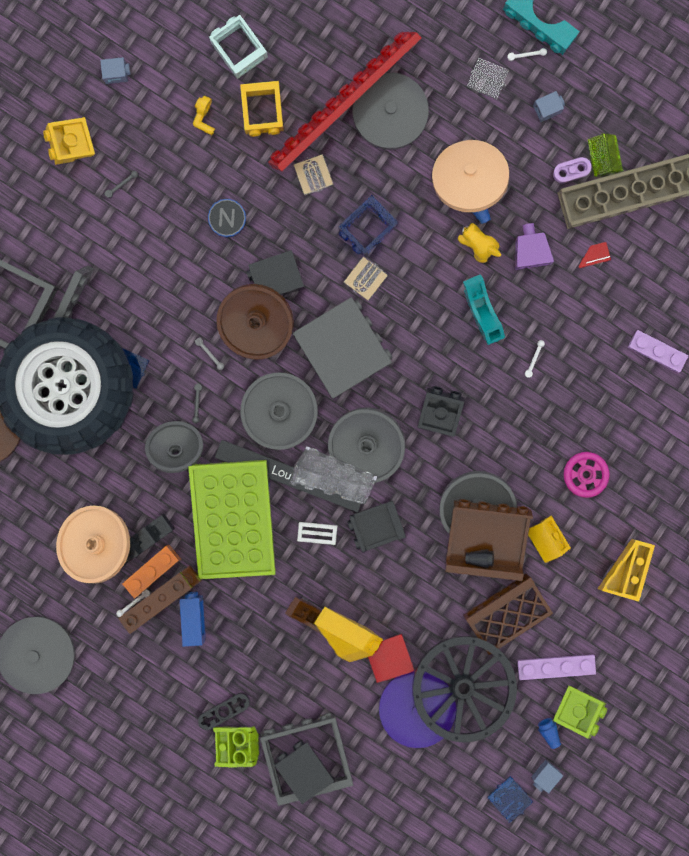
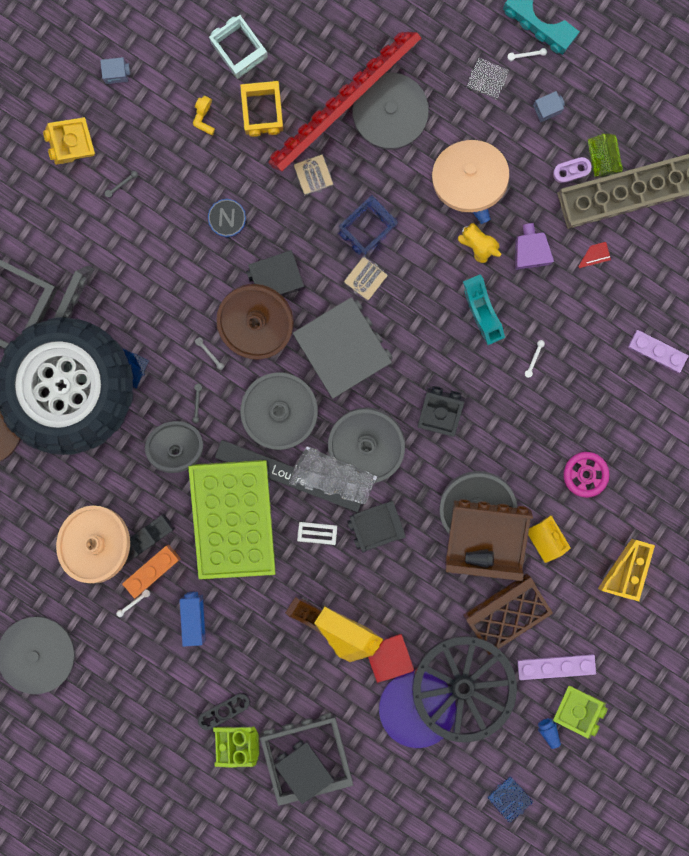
reddish brown fence [118,566,202,634] -> none
sand blue brick [531,759,563,794] -> none

